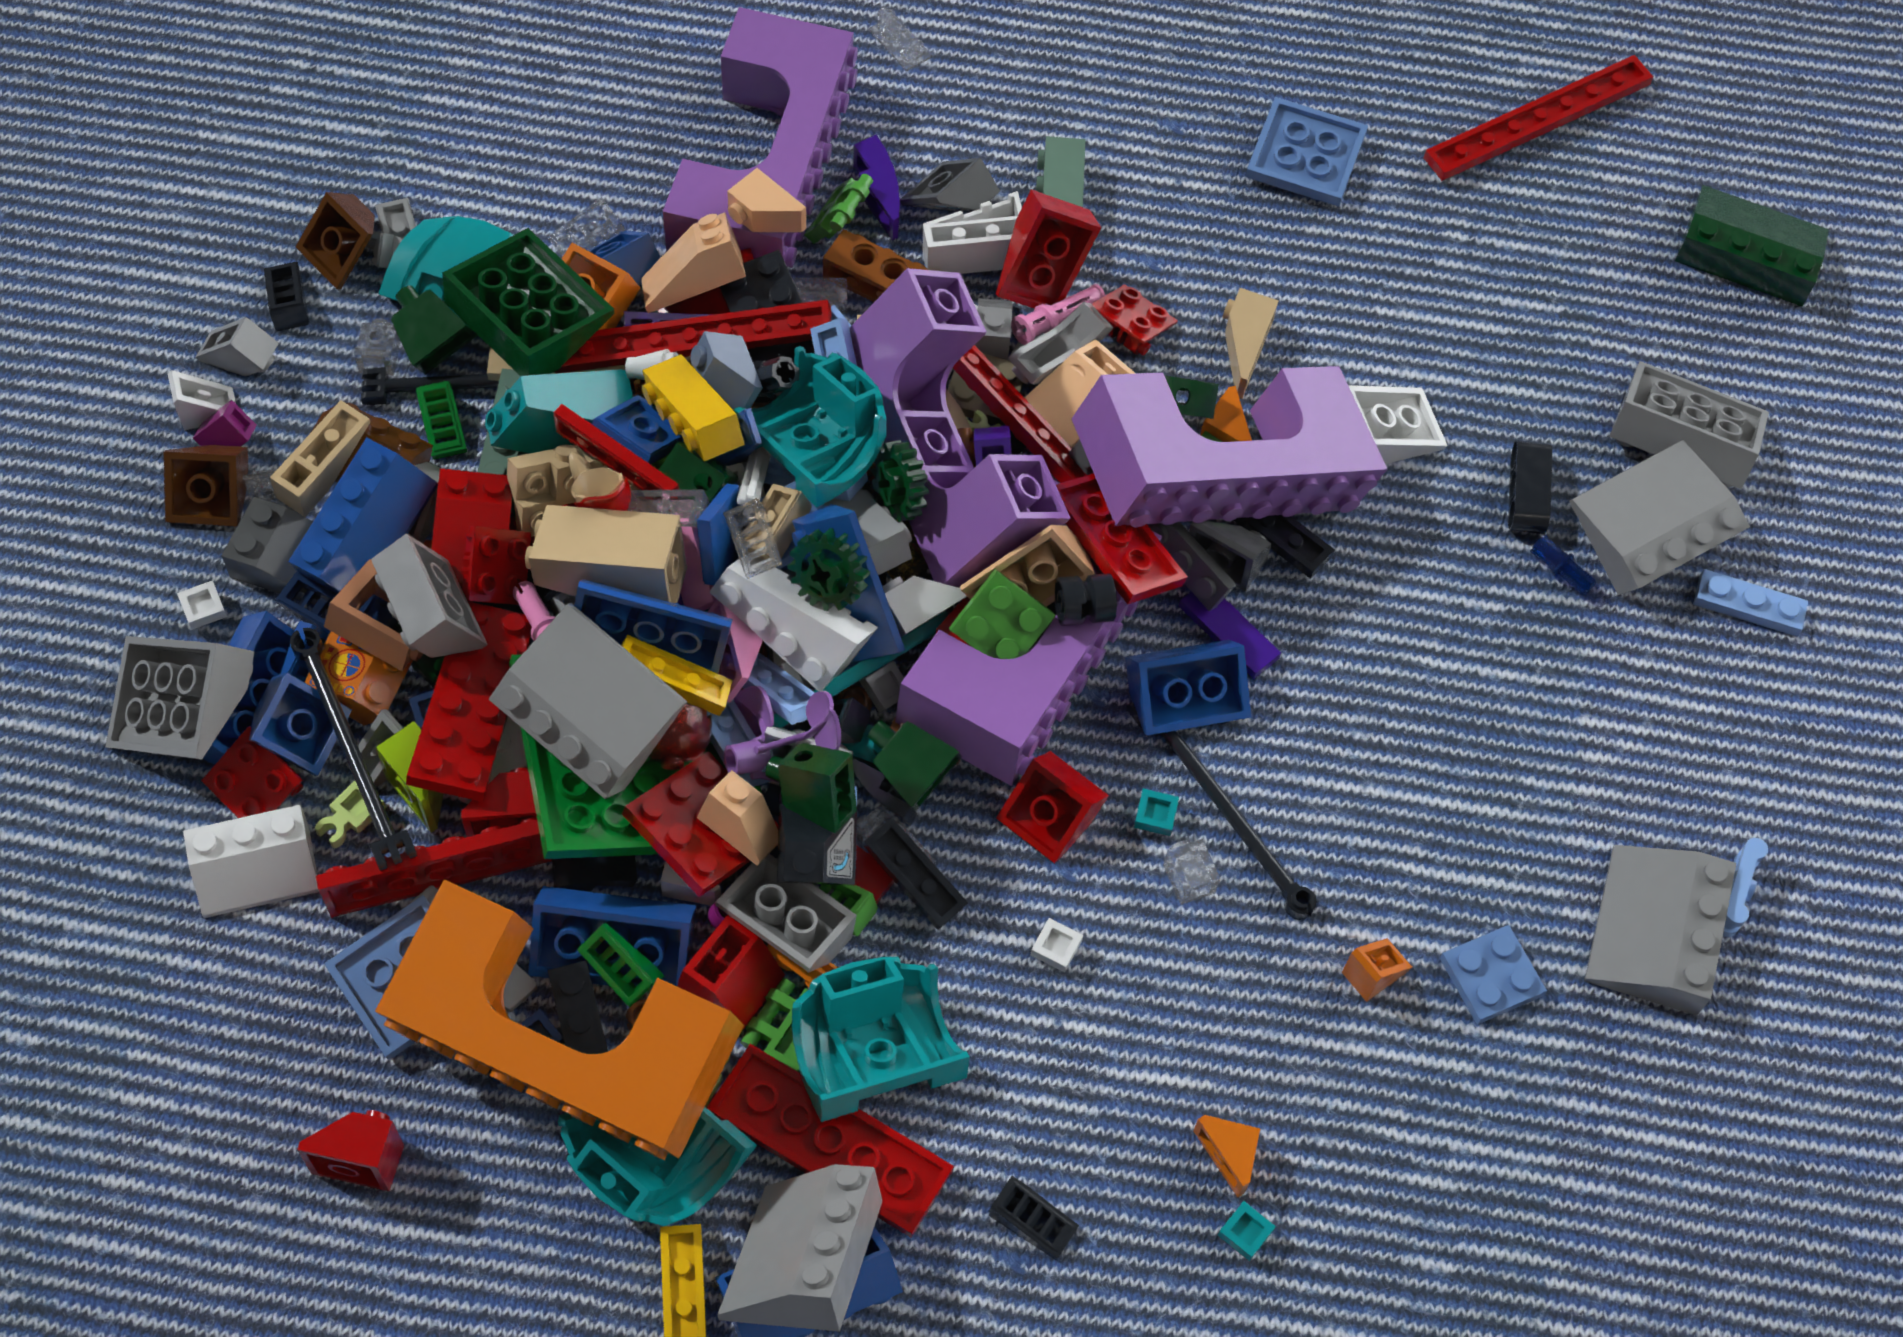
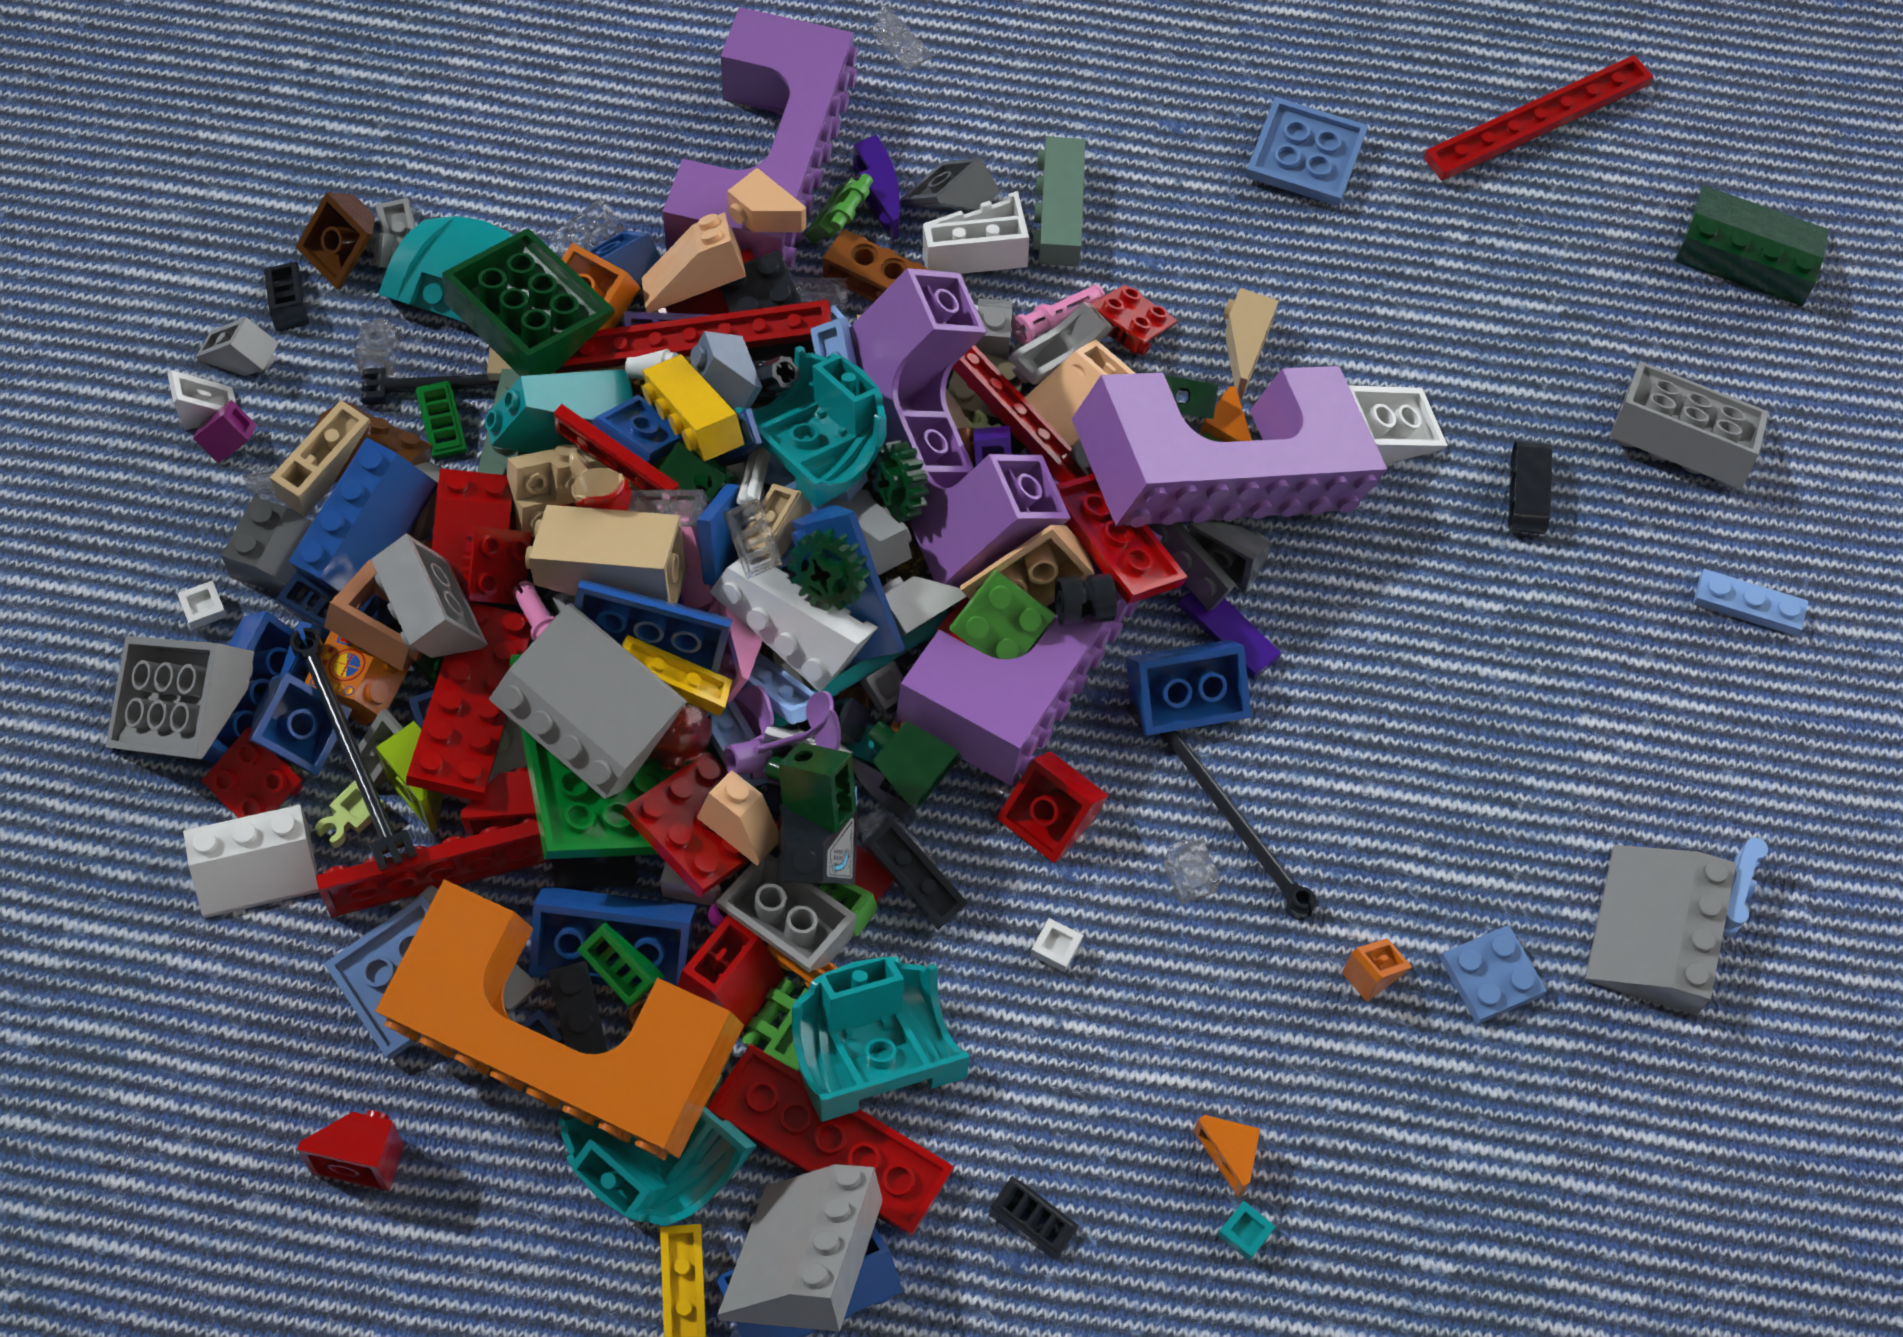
reddish brown slope [163,445,248,526] -> none
dark green torso [391,285,477,375] -> none
red slope [996,189,1102,309] -> none
teal plate [1134,788,1179,836] -> none
black plate [1234,515,1335,579] -> none
clear blue axle [1530,535,1596,595] -> none
light grey slope [1569,440,1750,595] -> none

